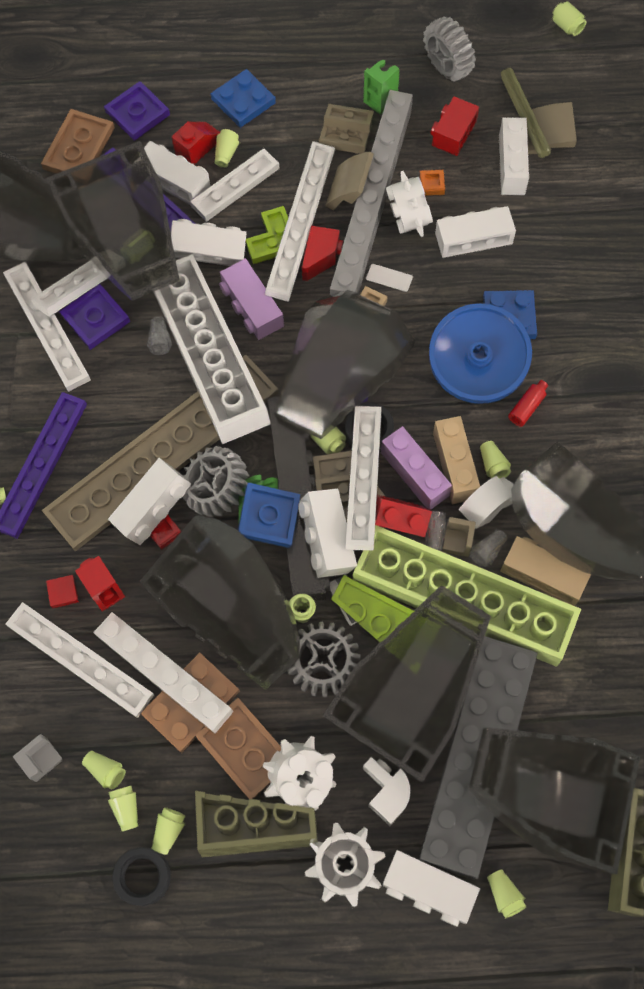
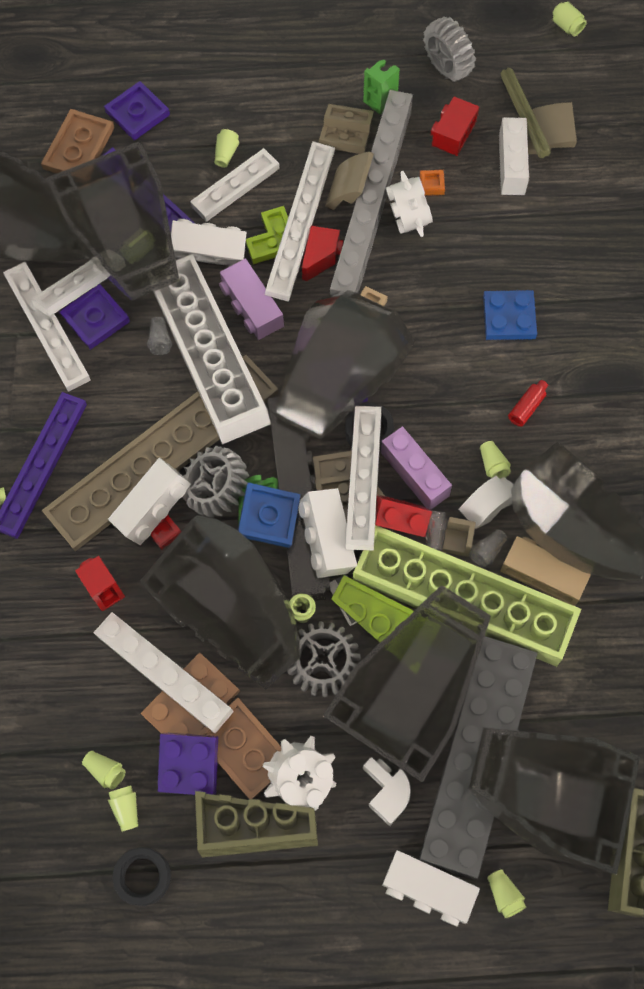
white plate [6,602,154,718] -> none
light grey panel [13,734,63,782] -> none
red tile [46,575,79,609] -> none
white brick [133,141,211,205] -> none
yellowish green cone [151,808,185,855] -> none
red slope [171,122,220,165] -> none
blue plate [211,69,276,128] -> none
white brick [305,823,385,907] -> none
yellowish green brick [308,417,346,454] -> none
white sticker [366,264,413,292] -> none
blue dish [429,303,532,404] -> none
tan brick [433,416,480,504] -> none
white brick [435,206,516,258] -> none
none -> dark purple plate [158,733,219,795]

